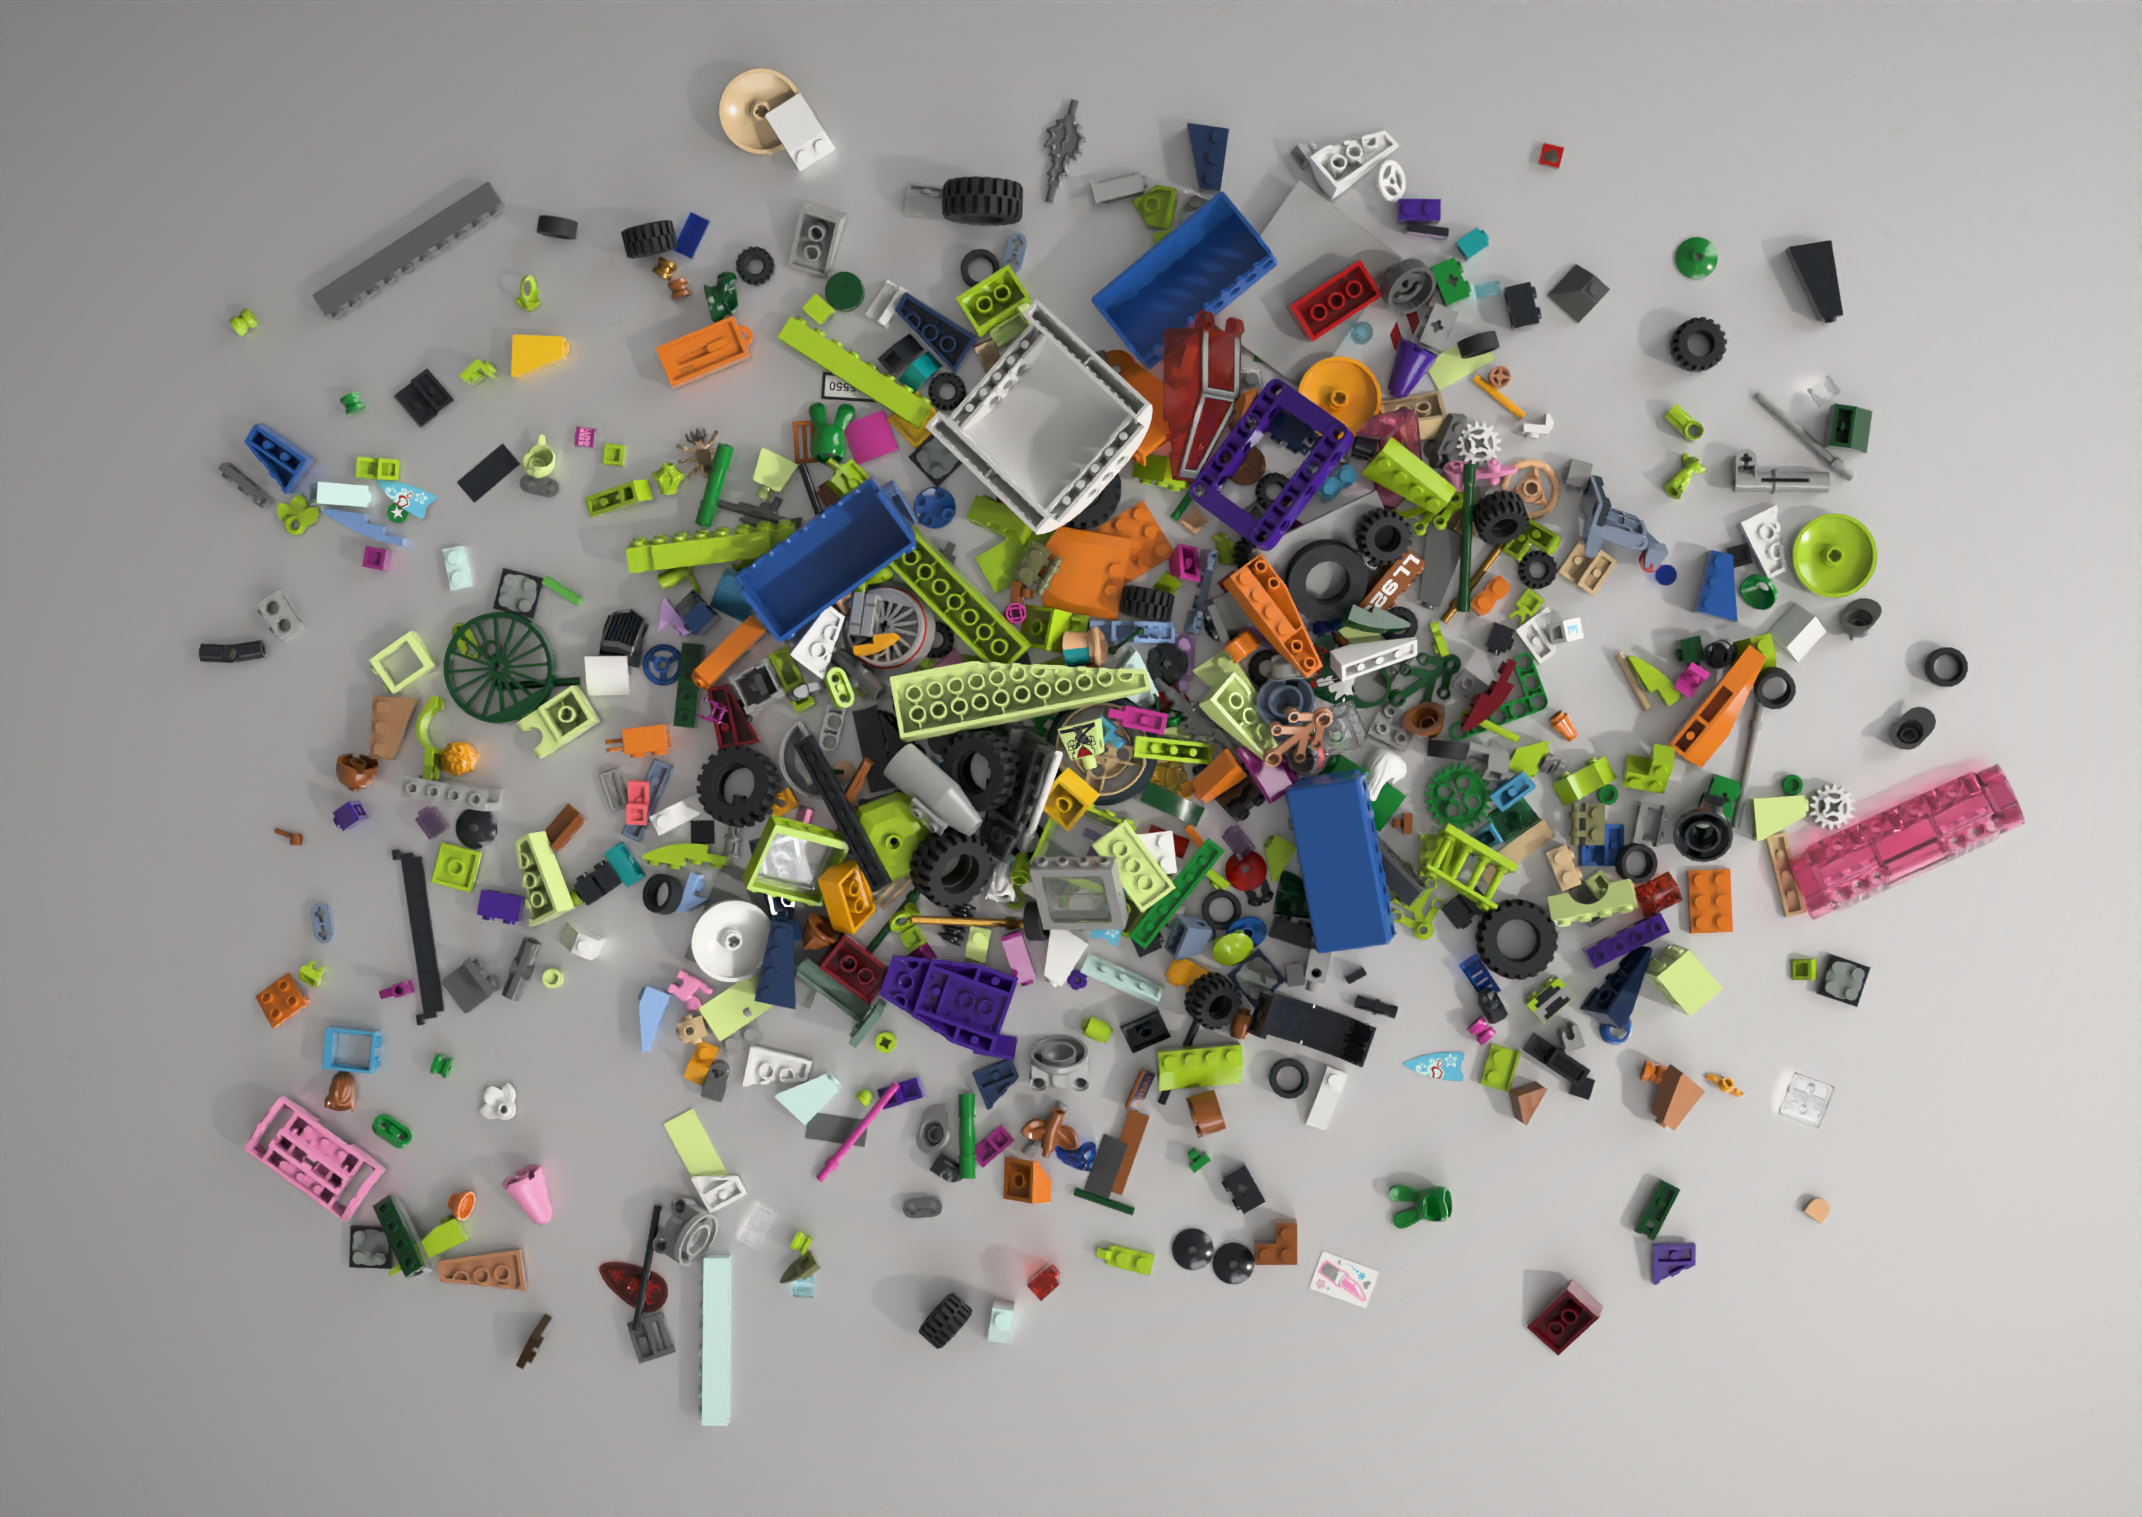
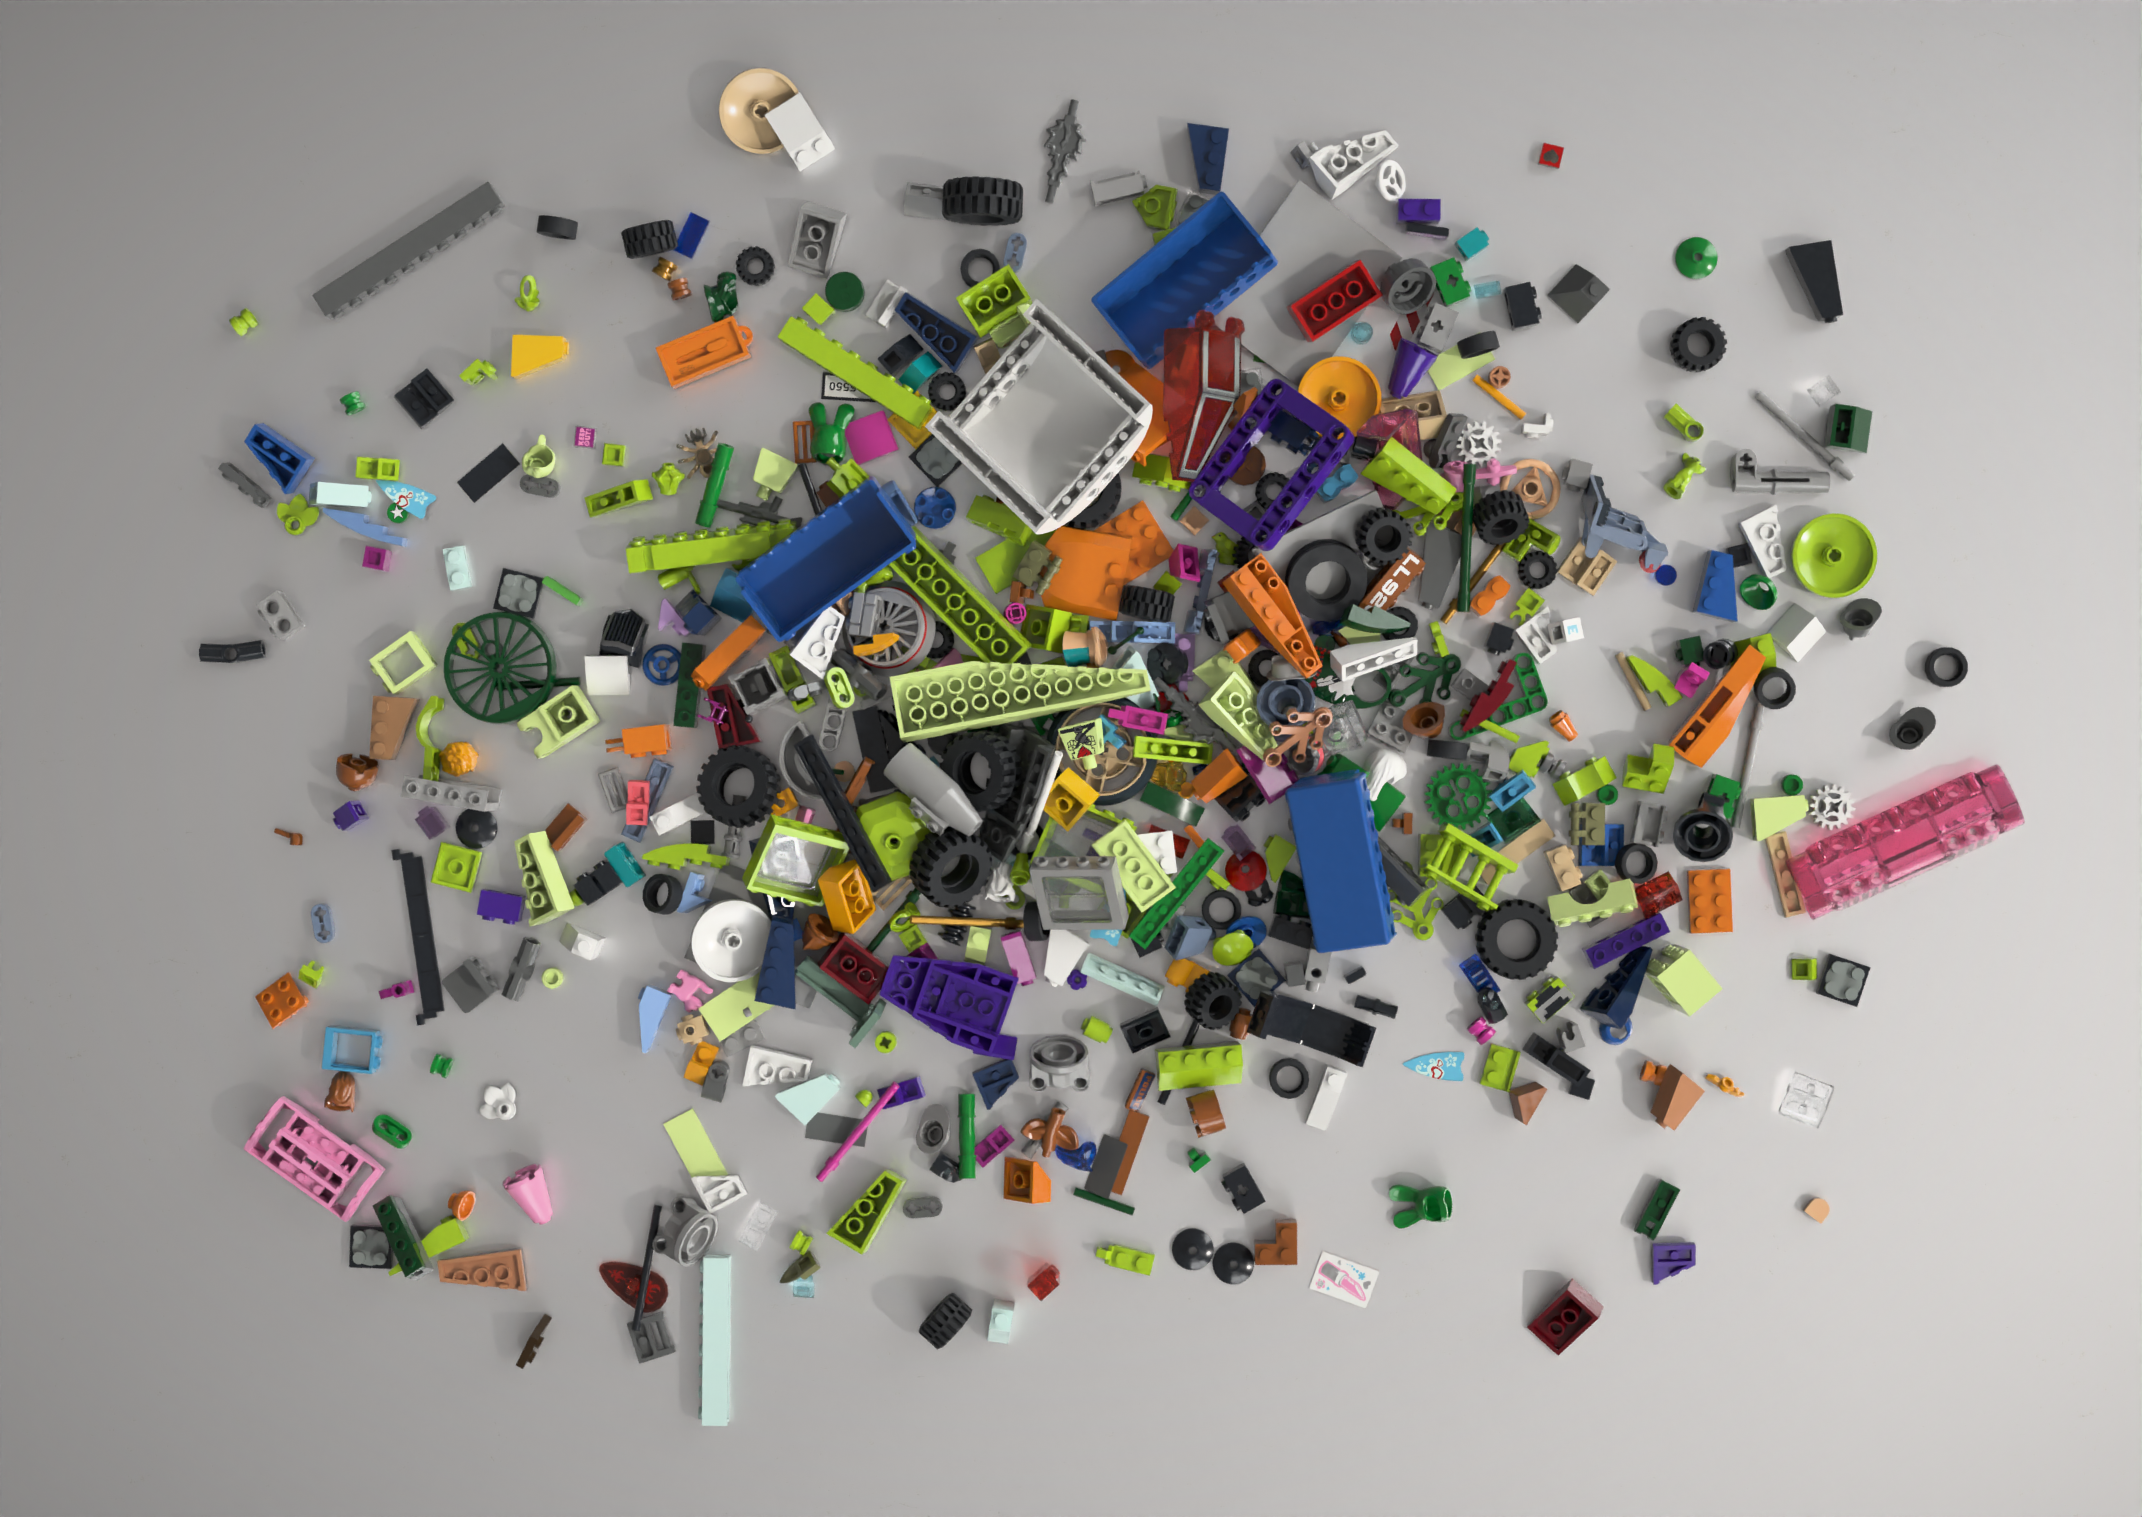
none -> lime wedge [826,1169,907,1254]

